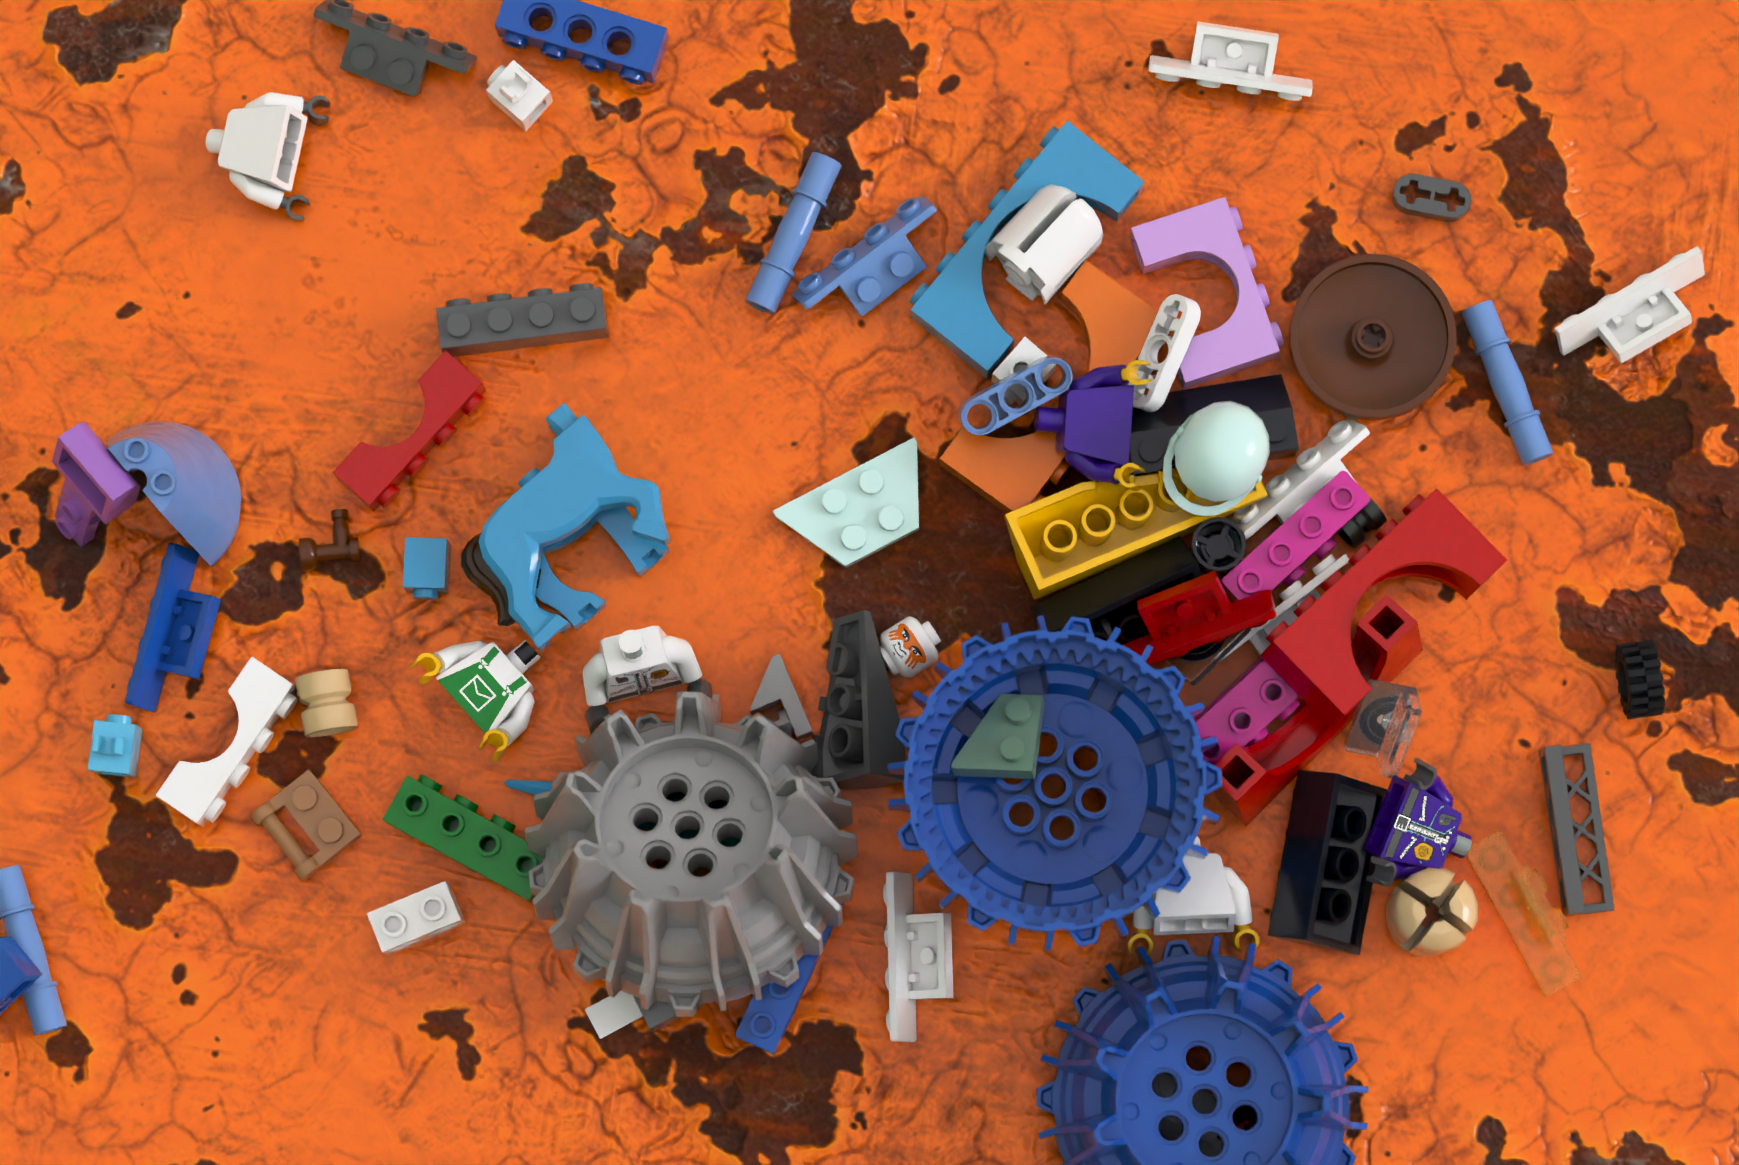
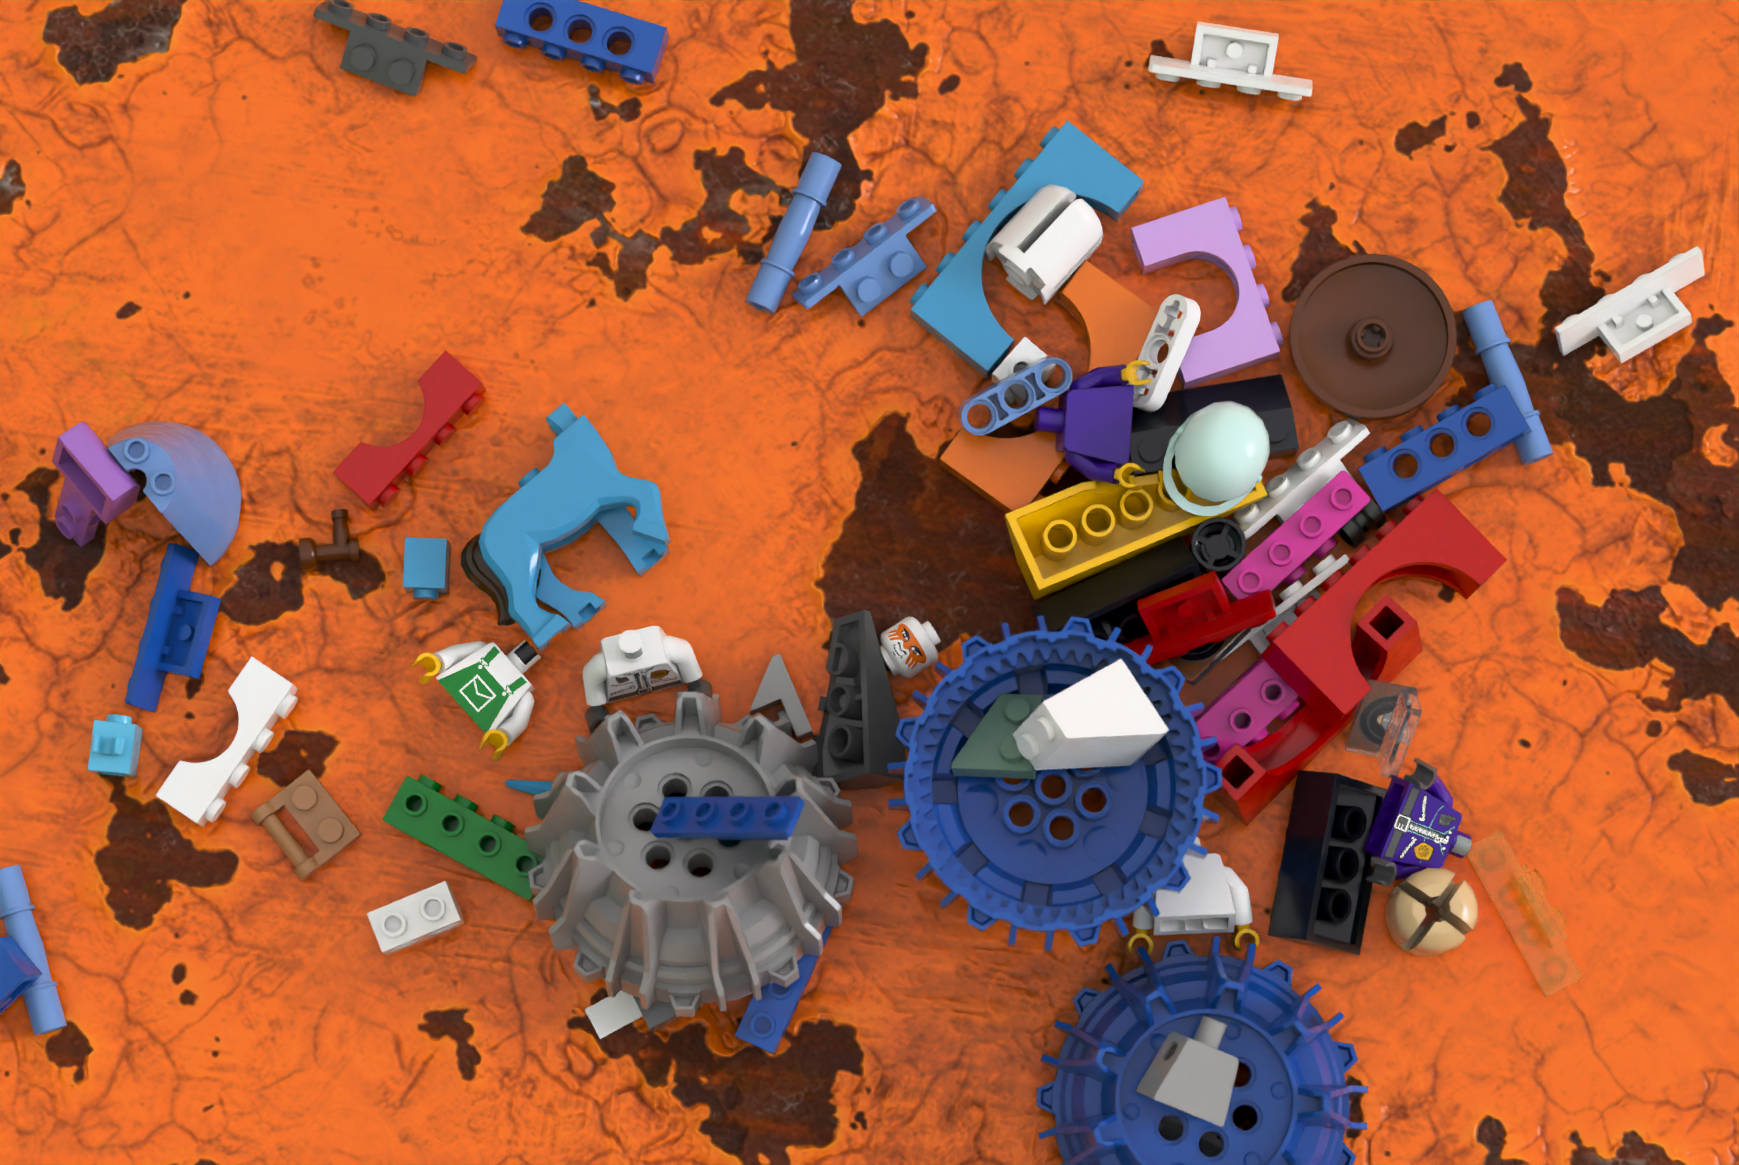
white torso [206,92,330,222] -> none
tan wheel [295,669,358,737] -> none
dark grey brick [436,283,609,357] -> none
white brick [486,60,553,131] -> none
light aqua wing [773,438,919,568] -> none
white bracket [883,872,953,1042] -> none
dark grey beam [1392,174,1471,222] -> none
dark grey fence [1539,744,1615,917] -> none
black tyre [1615,640,1665,719] -> none
none -> blue bracket [650,796,804,840]
none -> white slope [1012,659,1169,770]
none -> light grey torso [1136,1015,1239,1127]
none -> blue brick [1358,383,1532,514]

